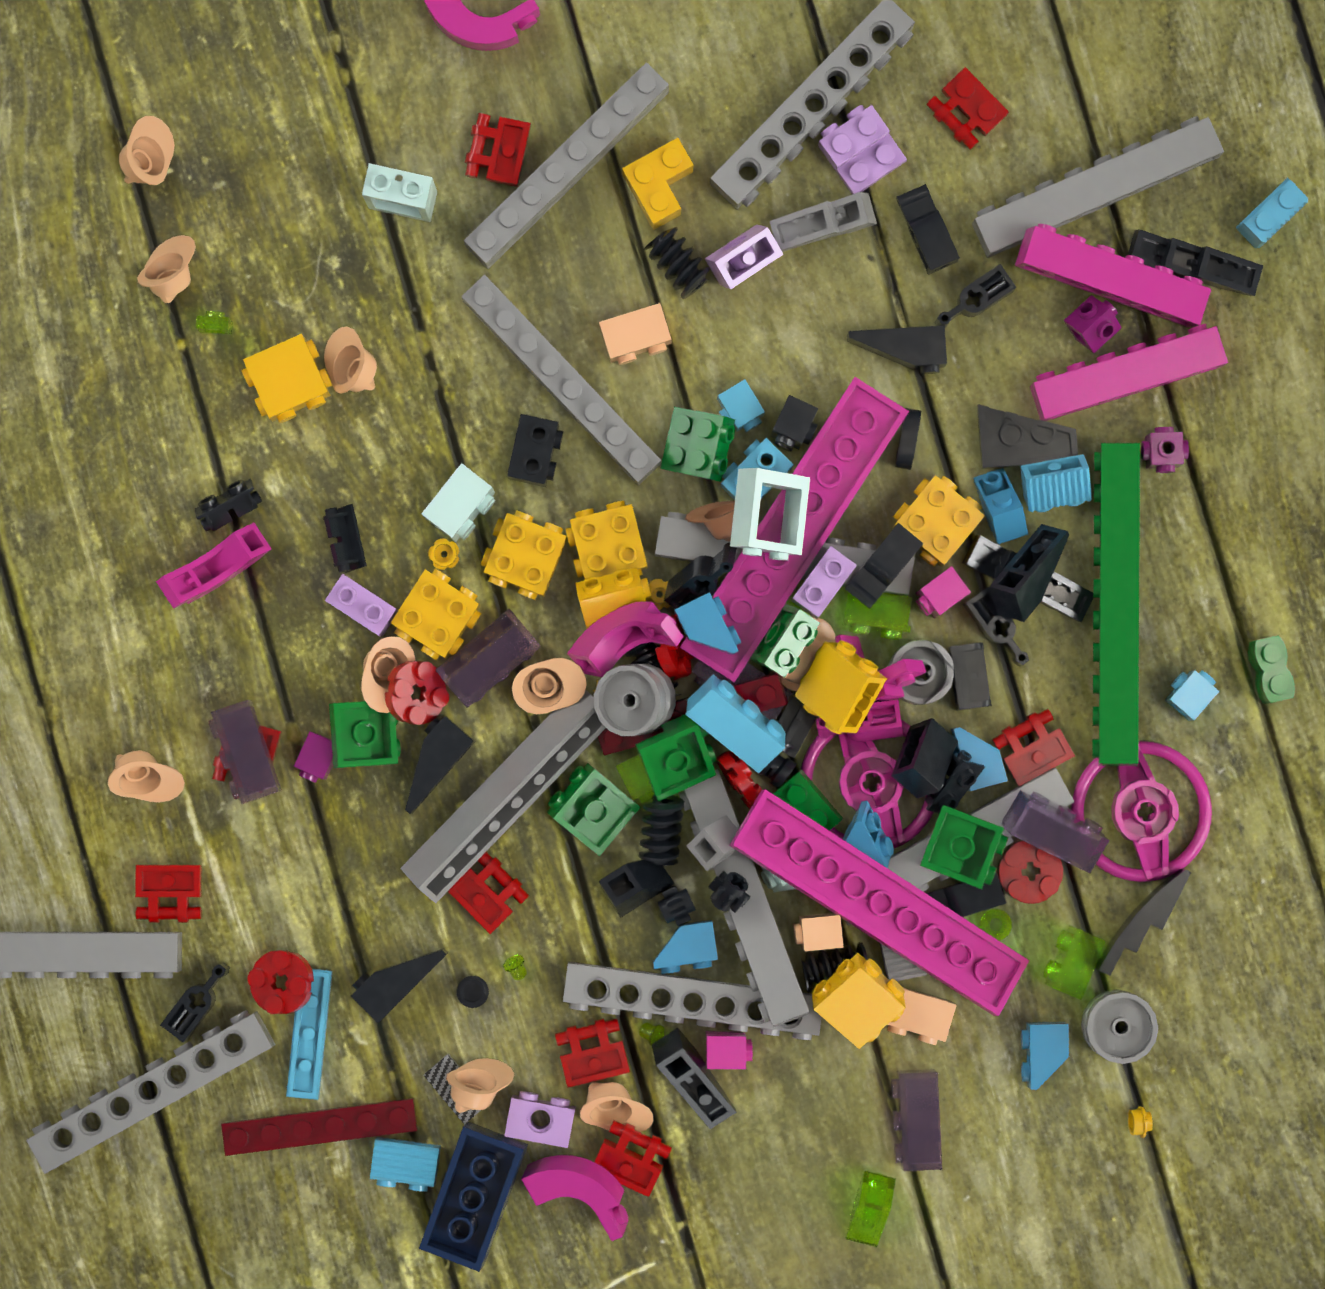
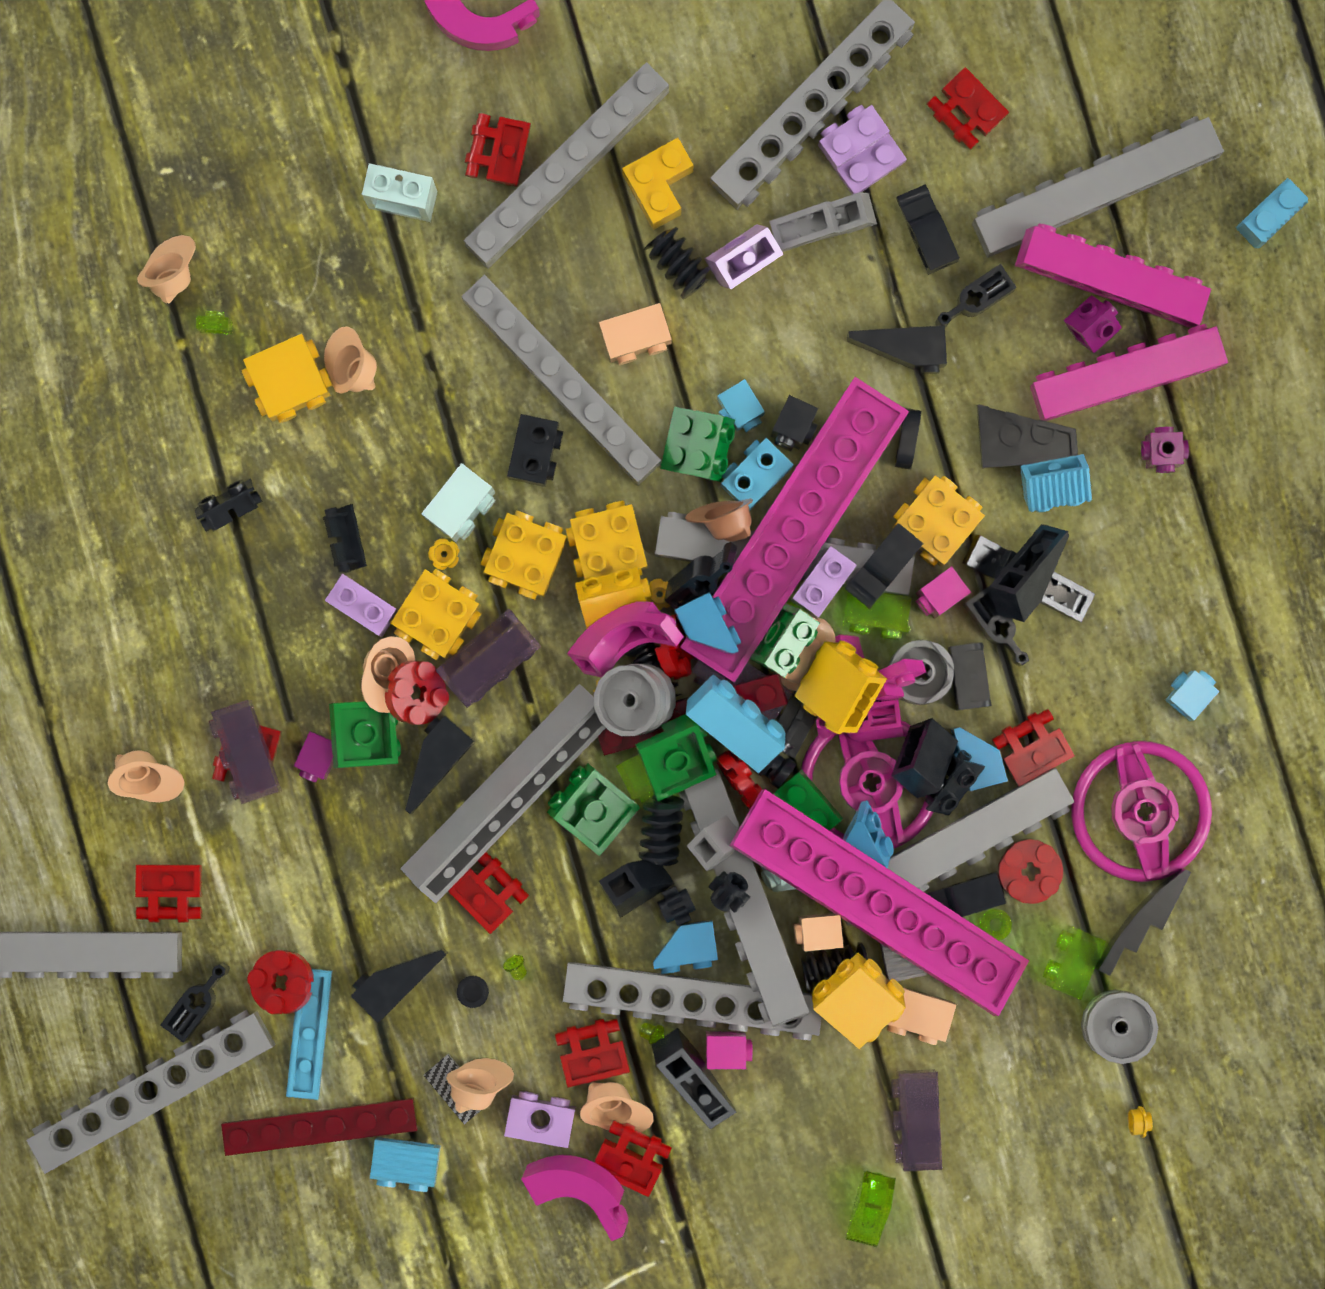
light nougat piece [119,116,175,185] -> none
dark pink arch [156,523,271,609] -> none
dark blue brick [419,1122,528,1272] -> none
light nougat piece [512,658,587,715] -> none
light aqua window [730,468,810,561] -> none
green plate [920,805,1009,889] -> none
dark azure slope [973,468,1028,544] -> none
clear purple brick [1001,790,1110,873] -> none
dark azure slope [1021,1022,1069,1090] -> none
green brick [1092,443,1140,766] -> none
black slope [1128,229,1263,296] -> none
brick [1248,635,1295,704] -> none

